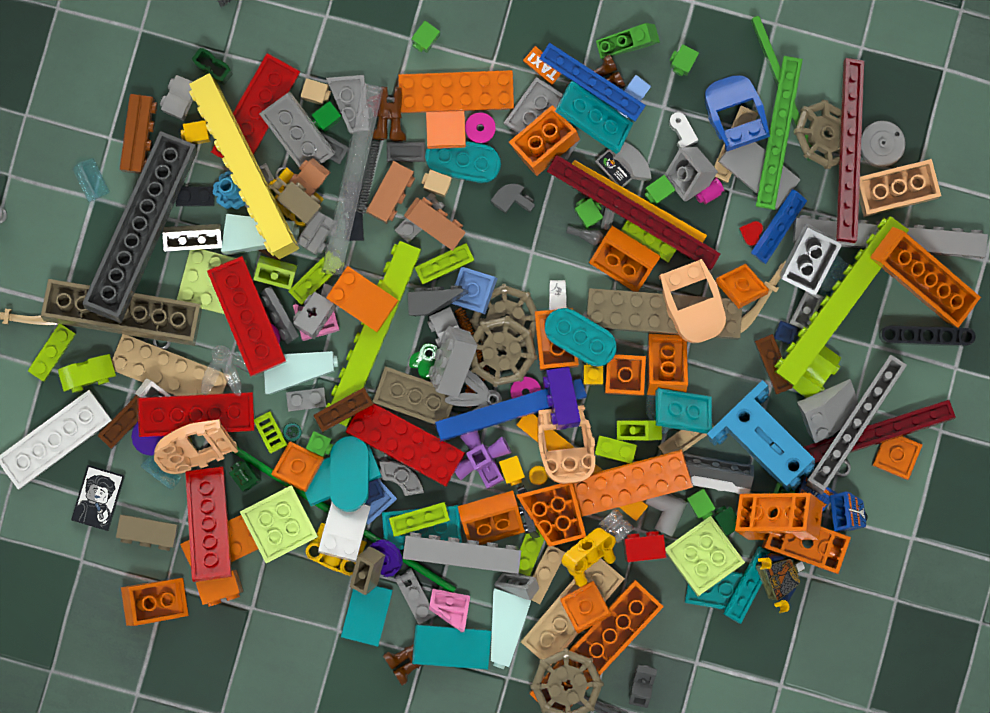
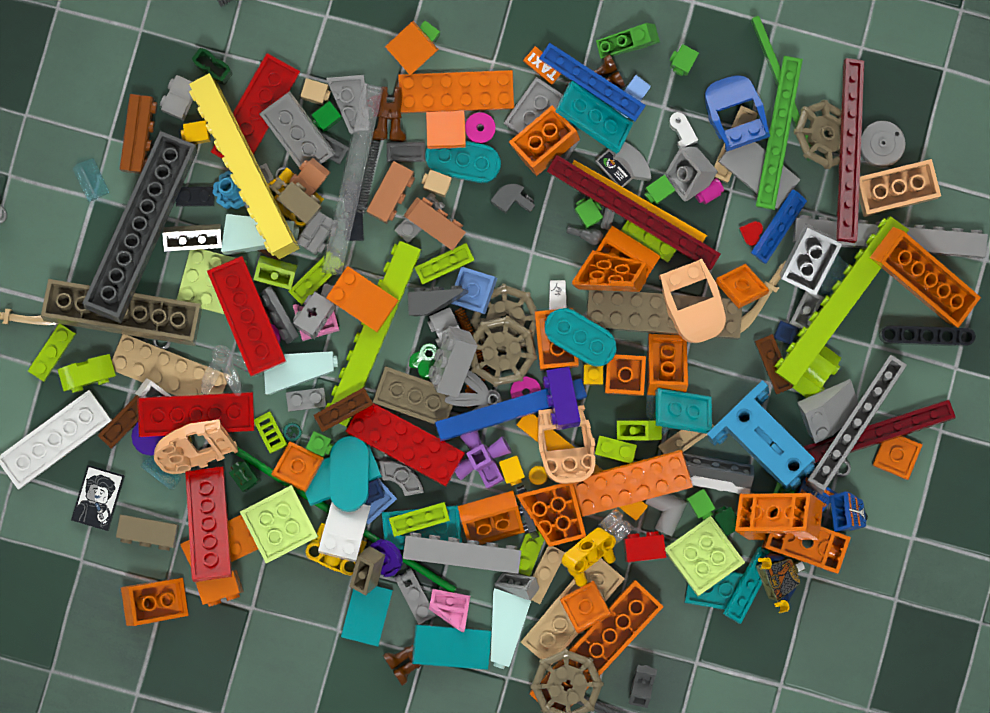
none -> orange tile [385,21,439,75]
none -> orange wedge [572,250,647,292]

